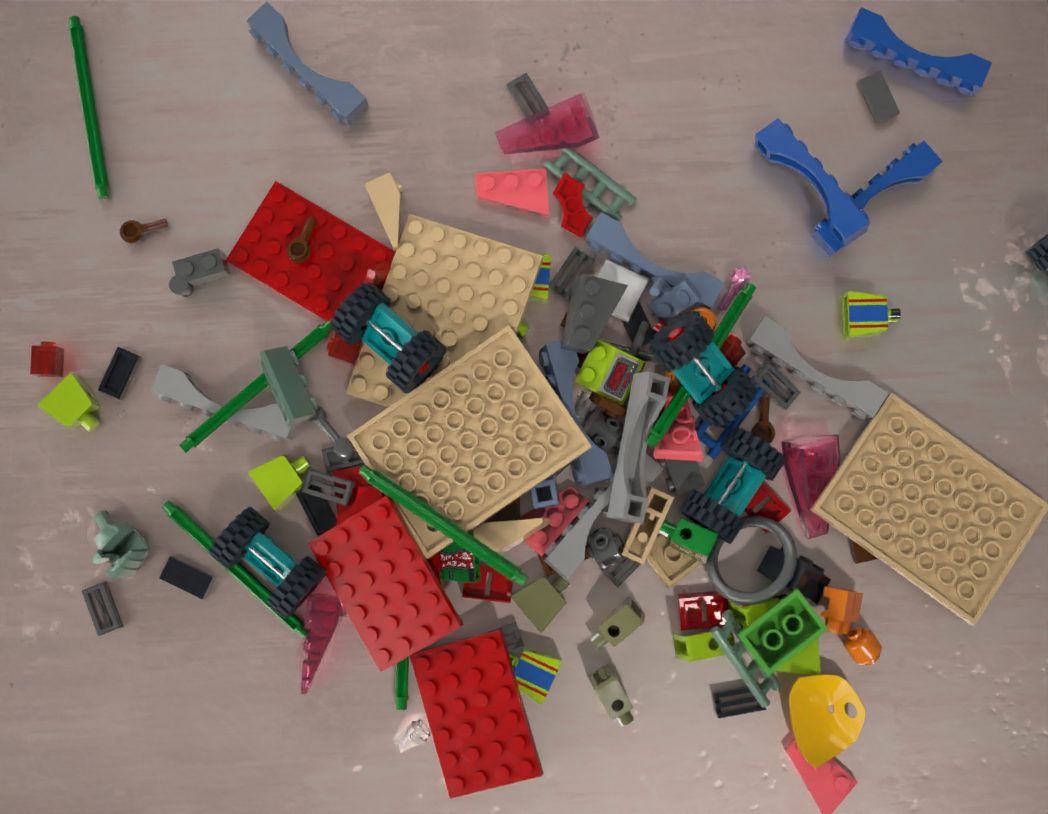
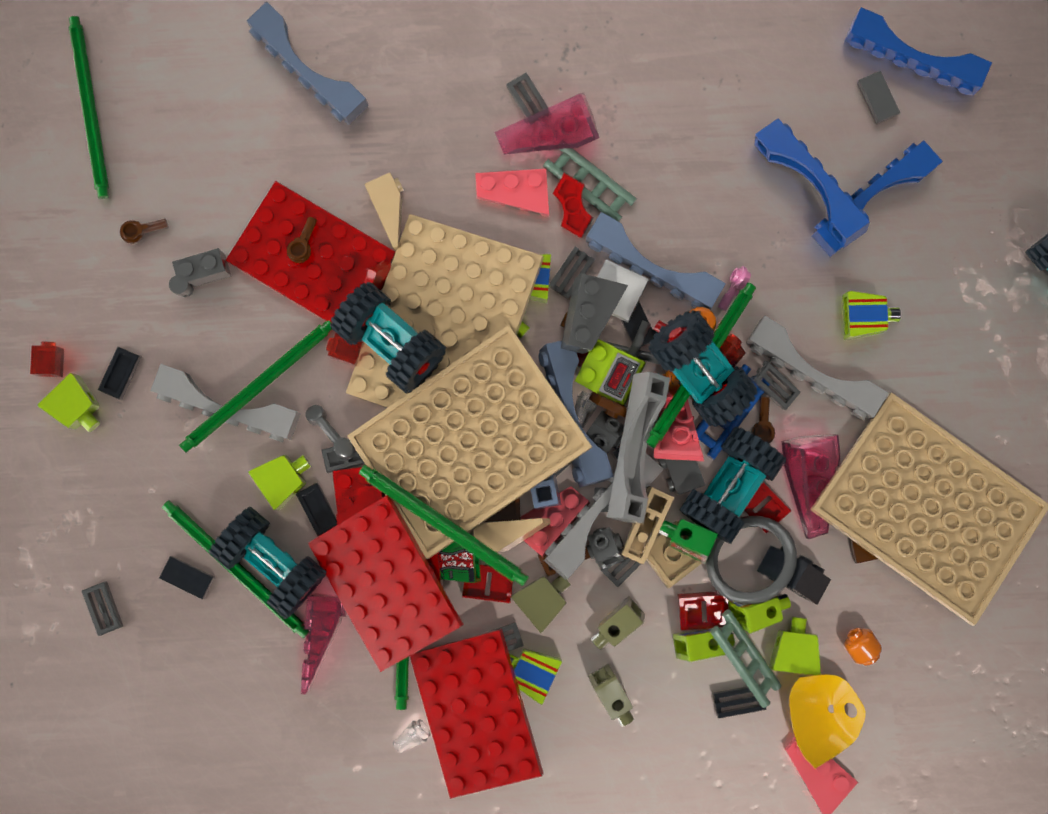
sand green piece [92,510,149,579] -> none
sand green slope [259,346,318,427] -> none
dark grey tile [302,469,356,506] -> none
sand blue plate [648,277,702,323] -> none
bright green slope [737,589,829,676] -> none
orange hips [820,586,863,634] -> none

